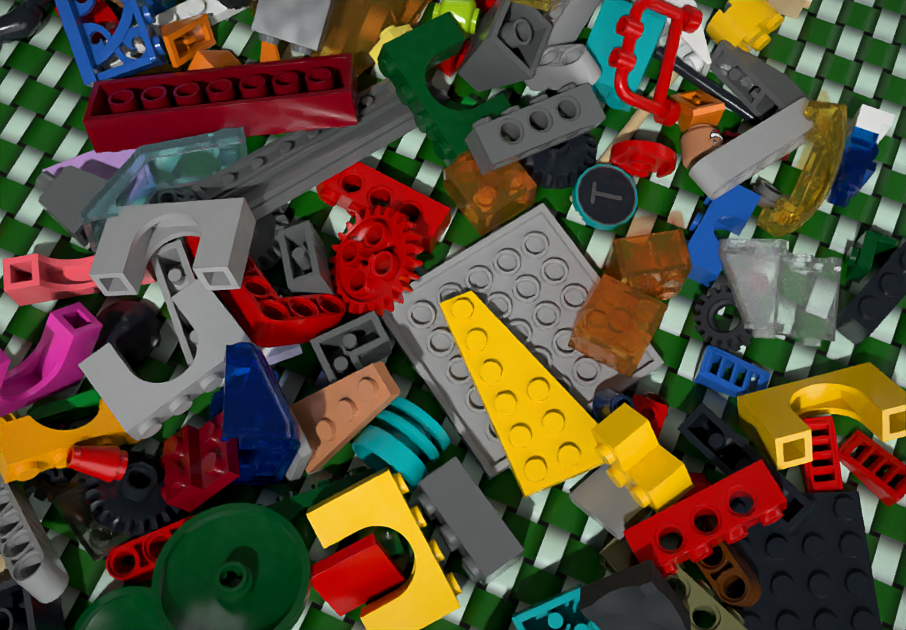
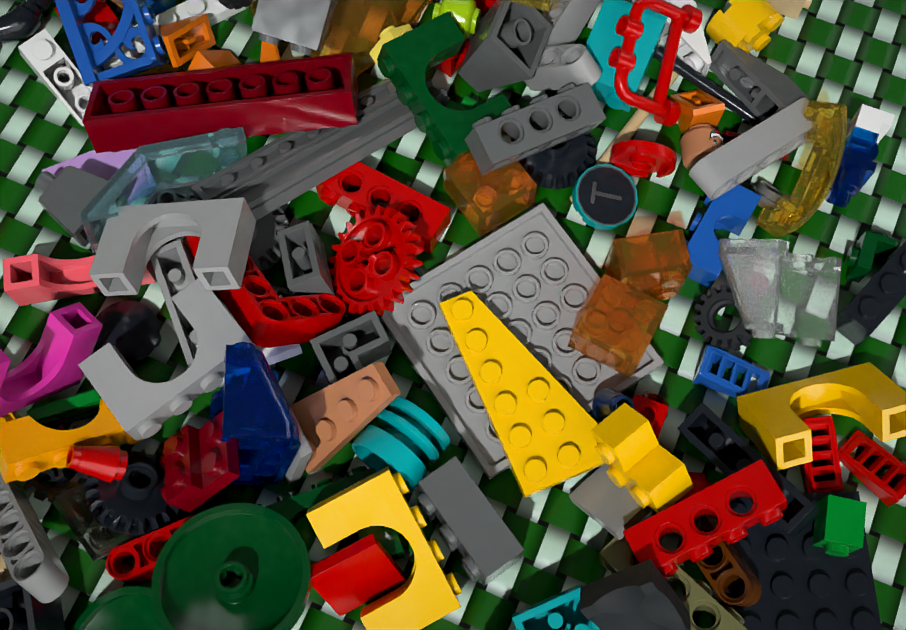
none -> white slope [18,29,92,127]
none -> green brick [812,495,867,557]

